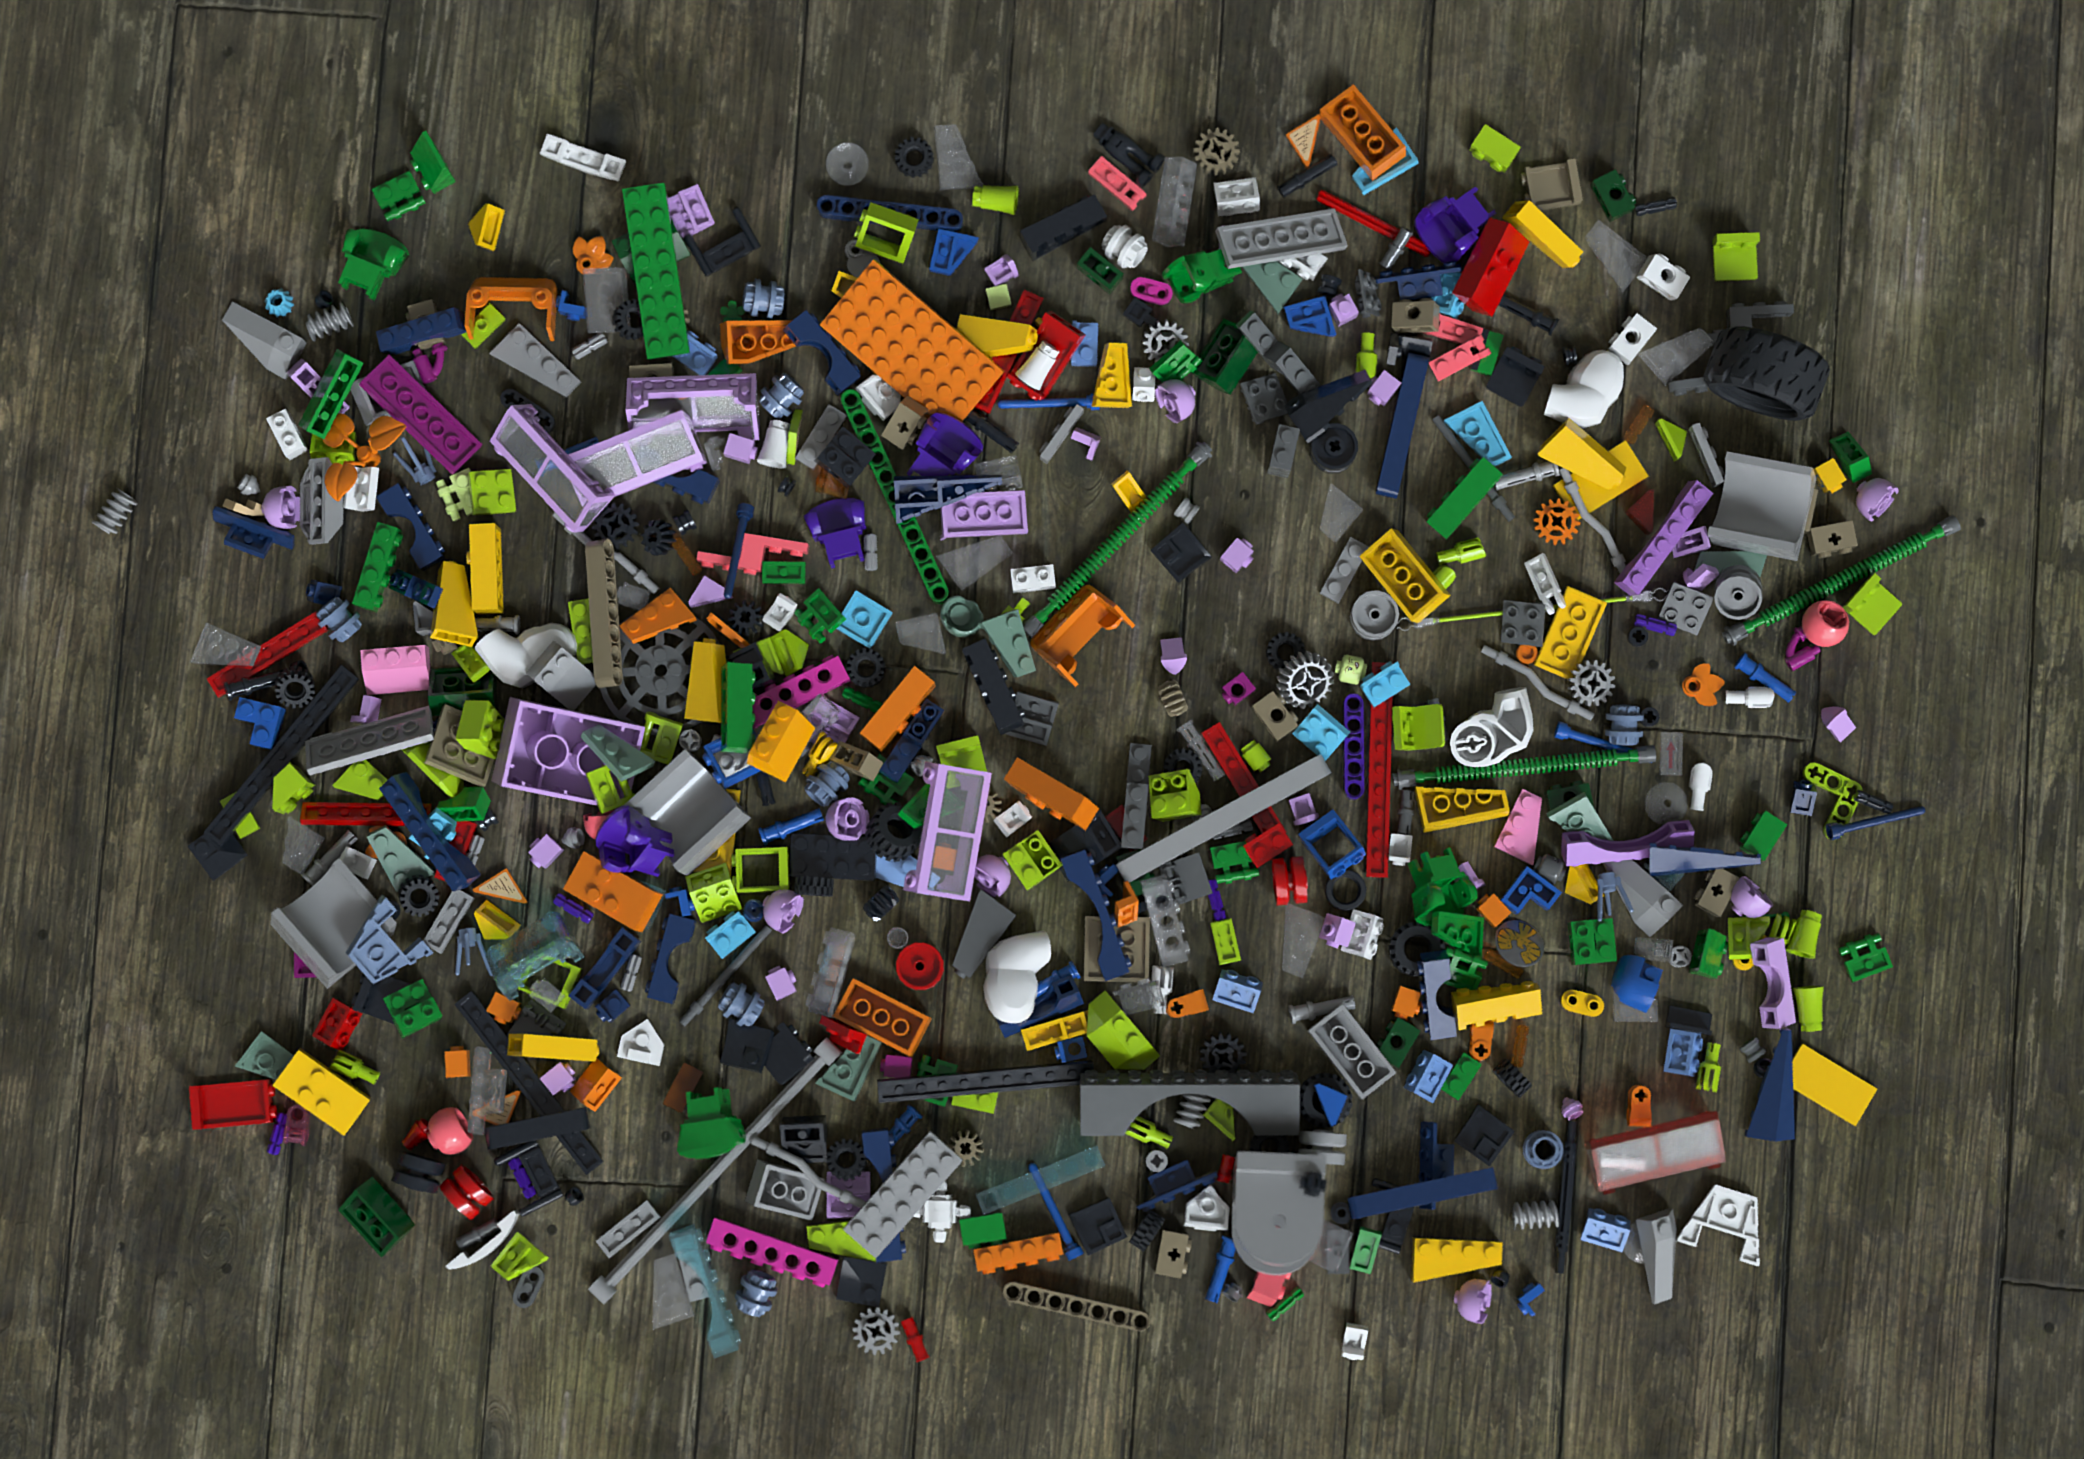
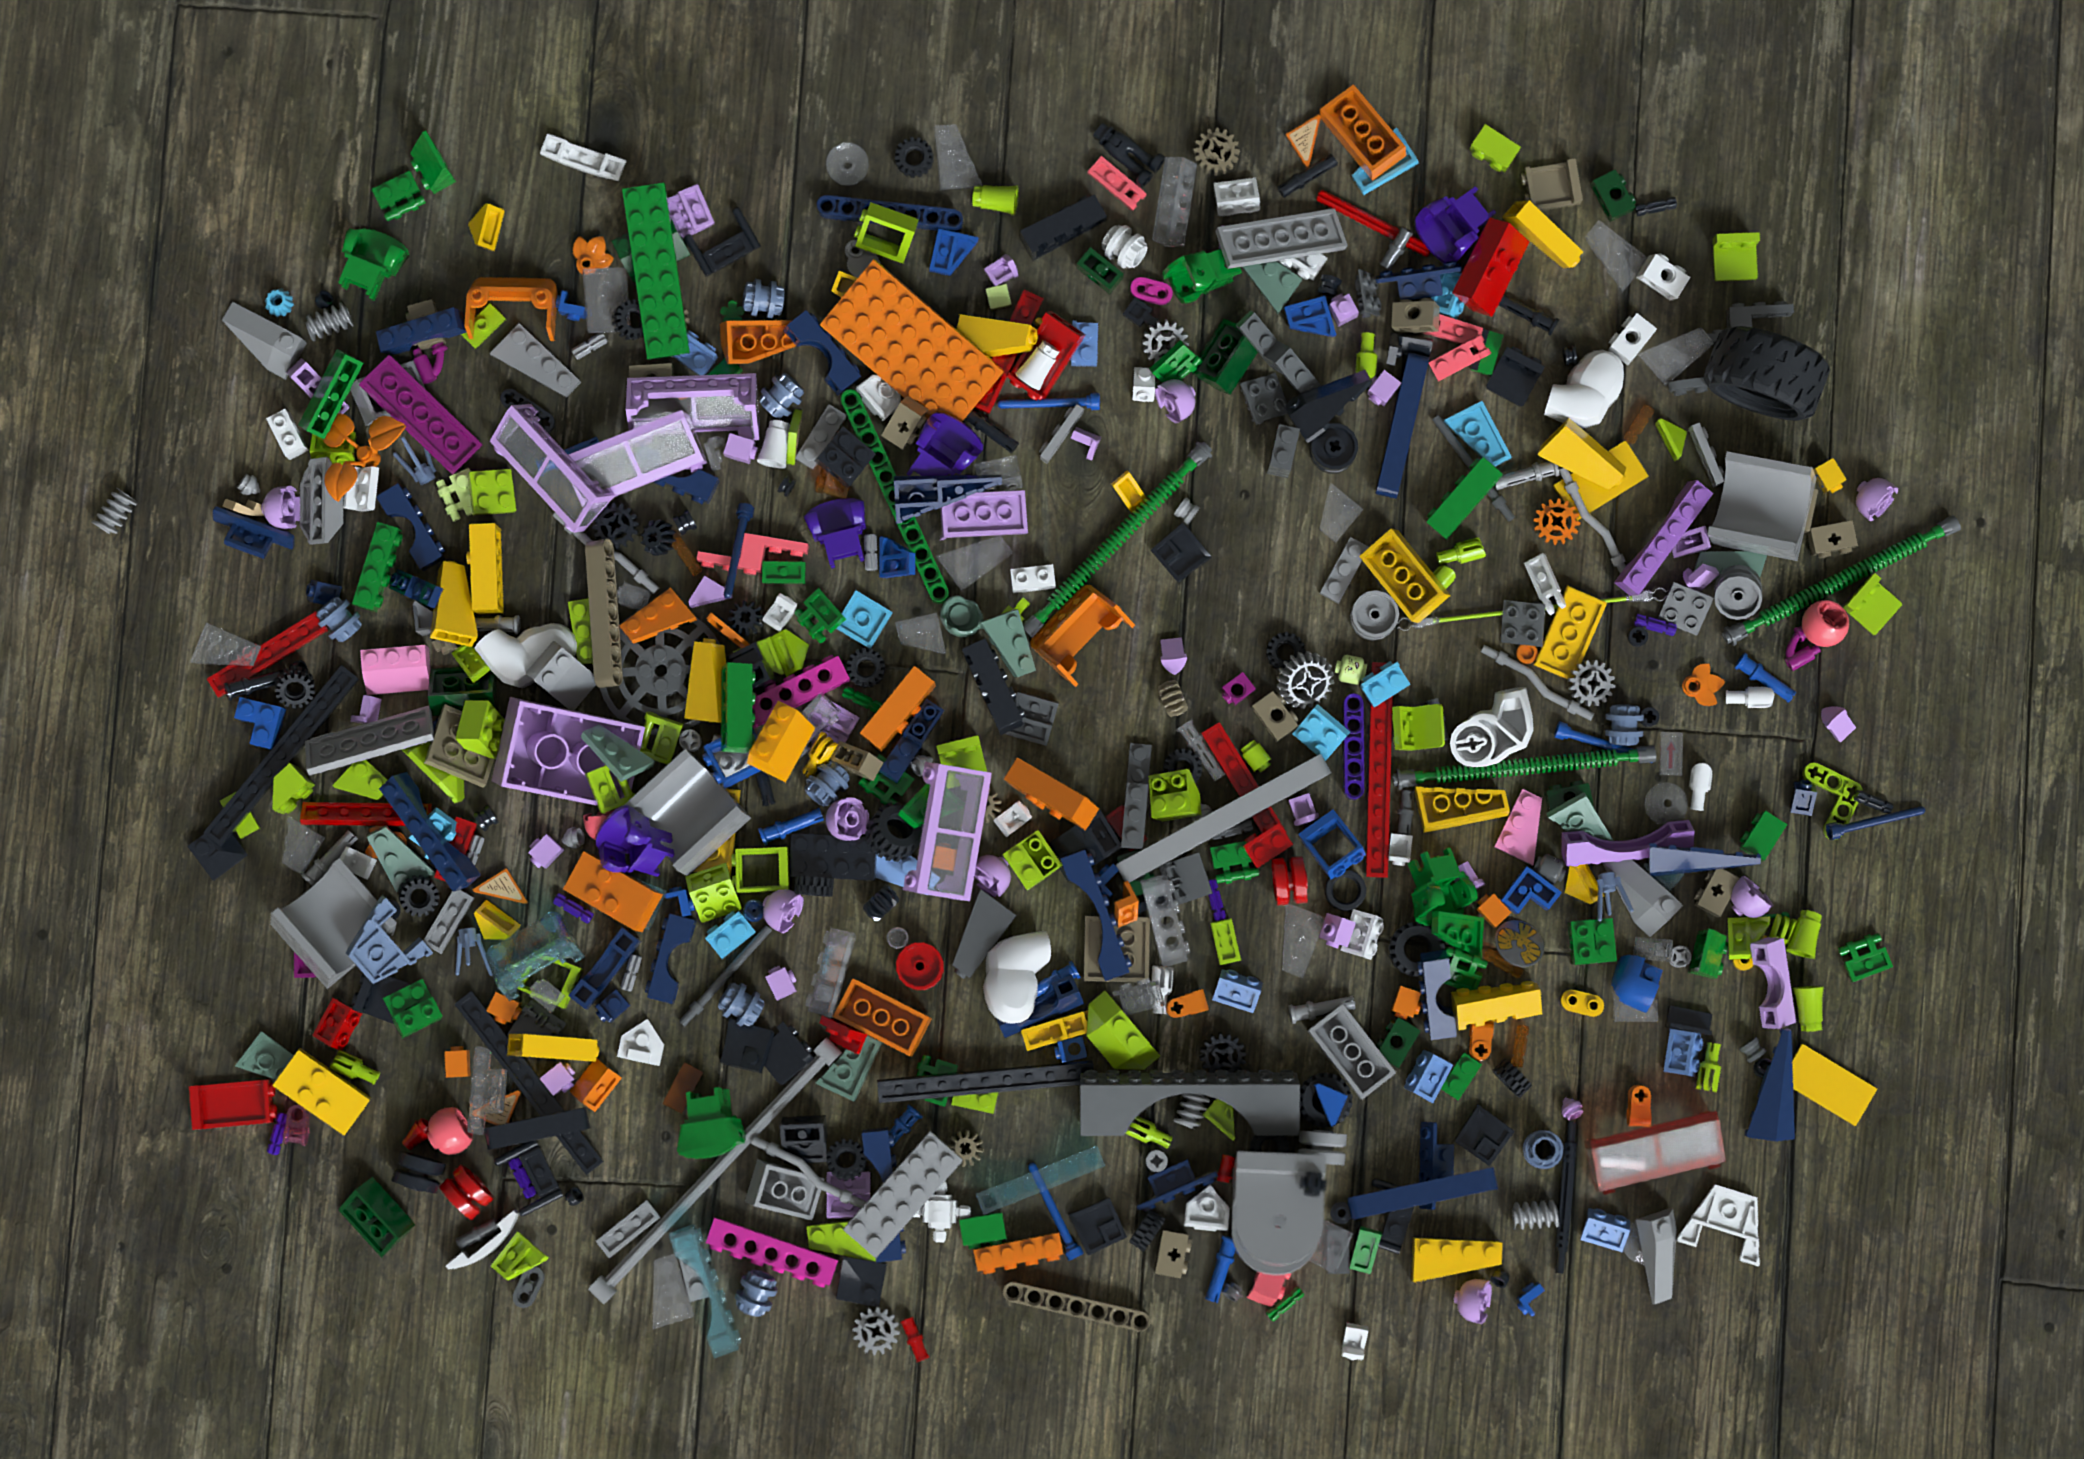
green arch [437,787,491,821] -> none
magenta brick [880,1055,913,1078] -> none
yellow wing [1091,343,1132,408] -> none
lavender brick [1220,538,1254,573] -> none
clear red slope [1625,489,1654,535] -> none
green arch [1829,431,1872,483] -> none
none -> blue wing [879,536,915,578]

